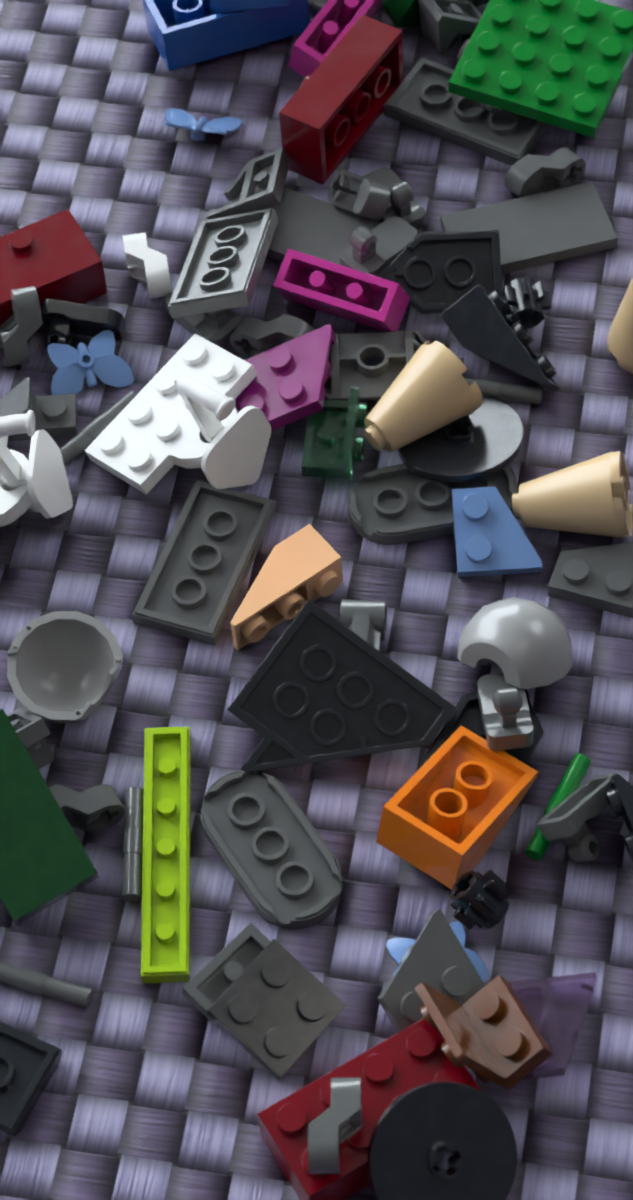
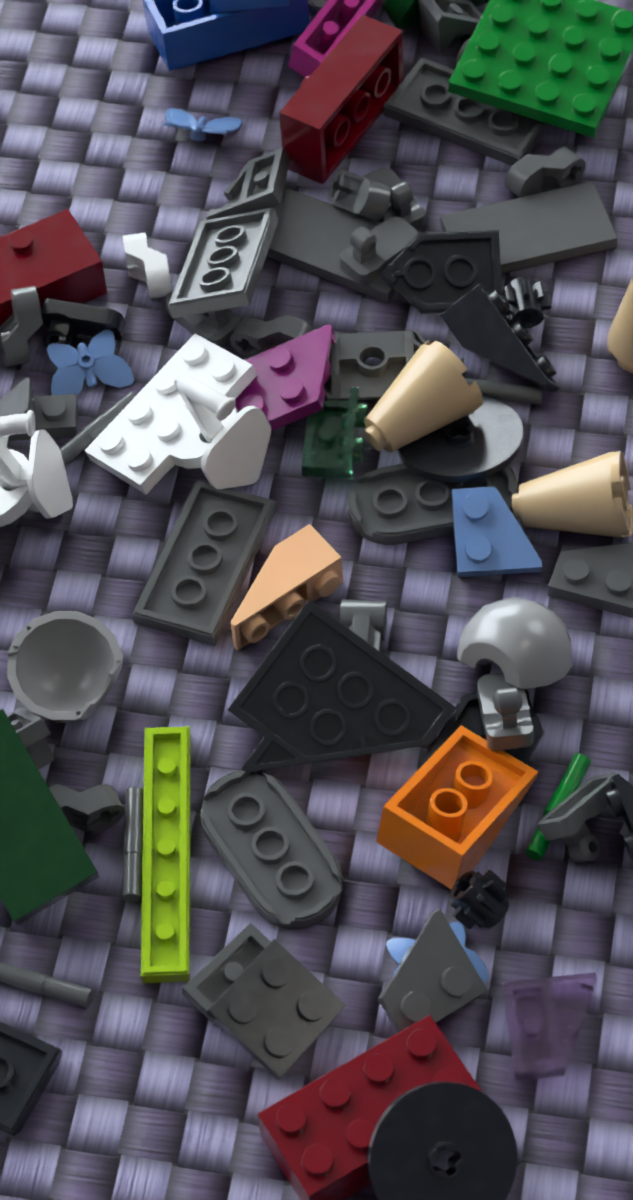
dark pink brick [273,248,410,332] -> none
dark grey piece [308,1077,362,1174] -> none
reddish brown bracket [415,975,553,1091] -> none

